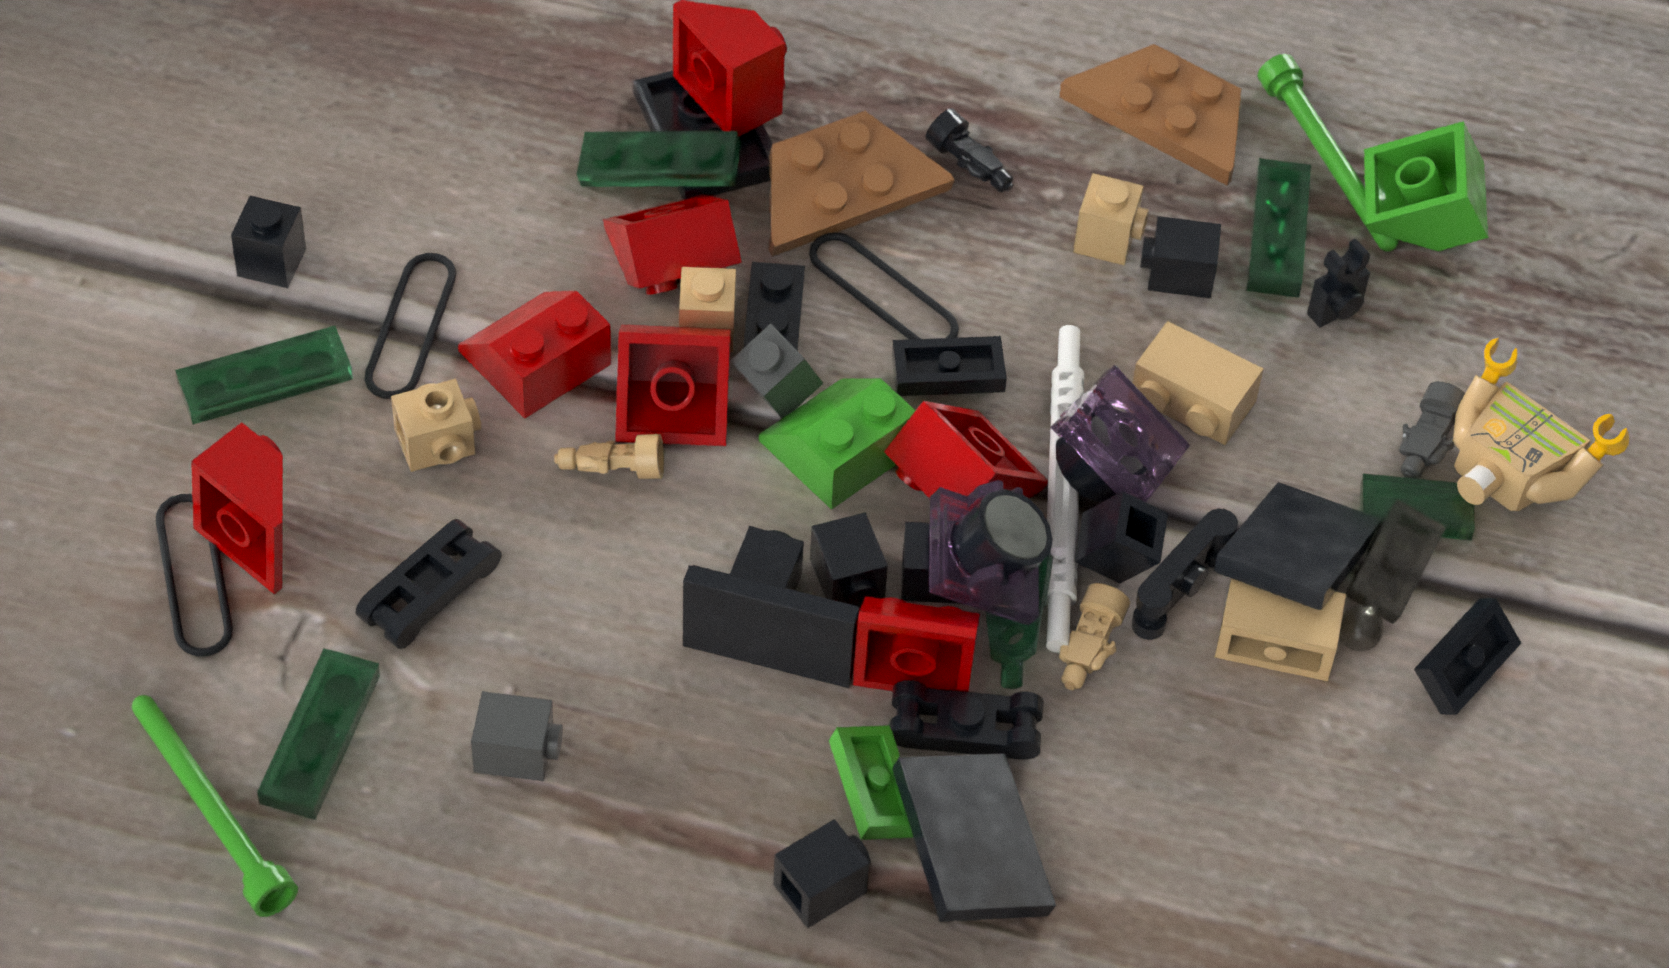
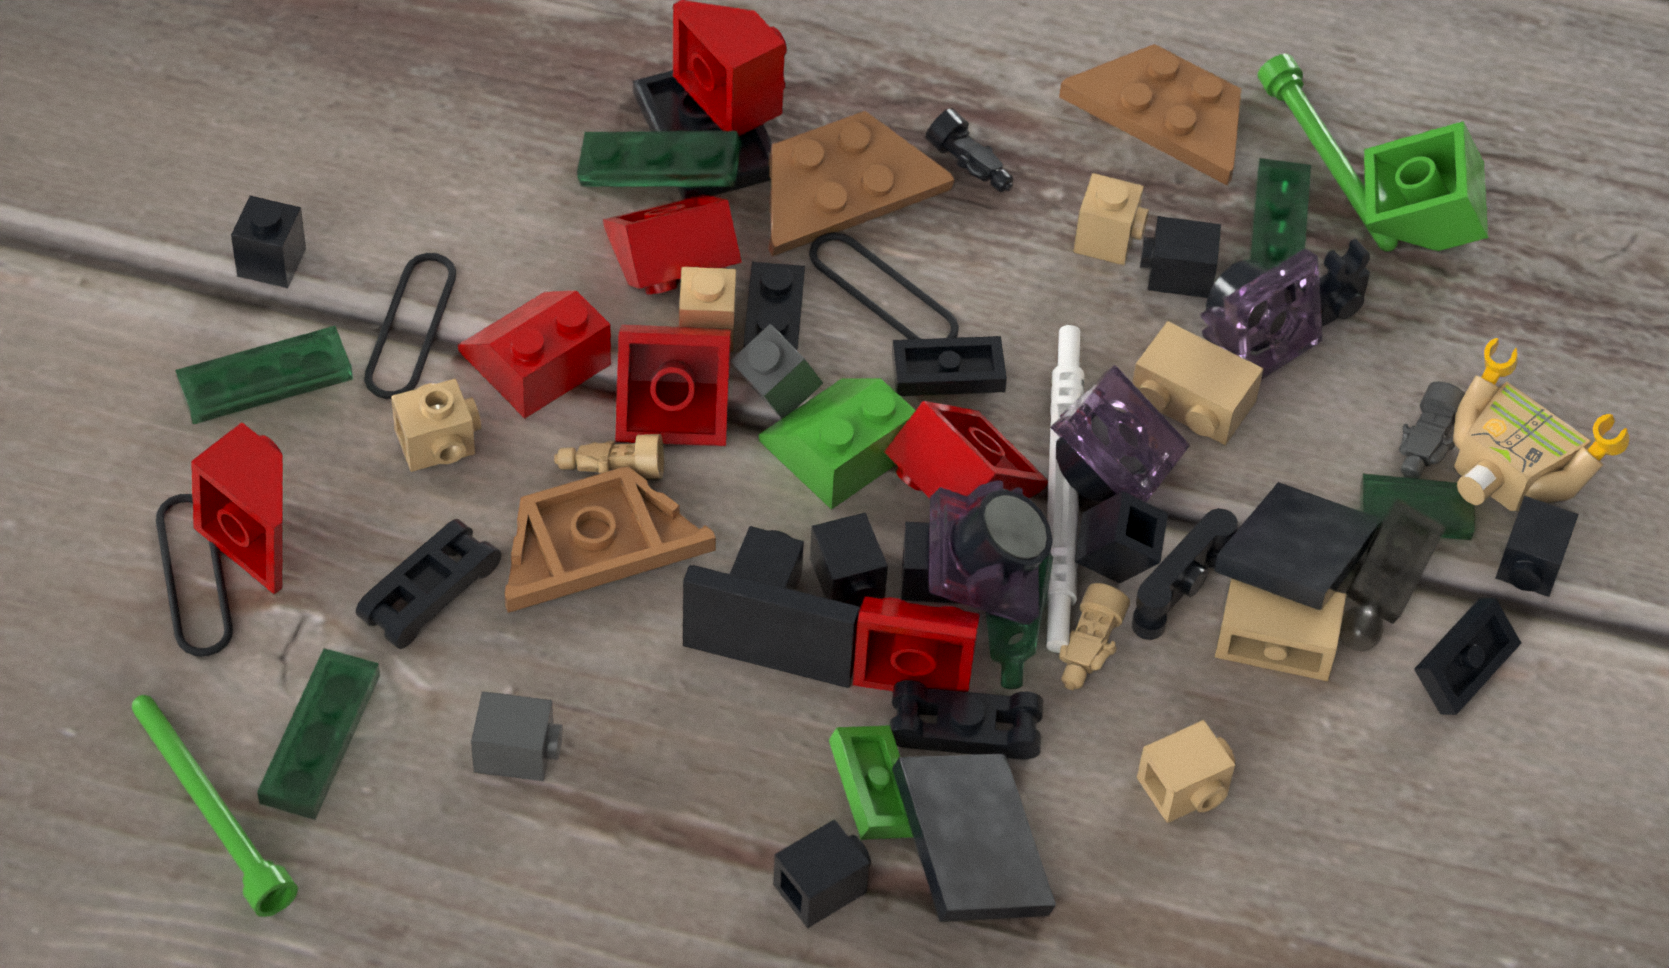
none -> medium nougat wing [504,466,716,613]
none -> tan brick [1137,720,1235,823]
none -> clear purple piece [1200,248,1323,380]
none -> black brick [1495,496,1579,597]

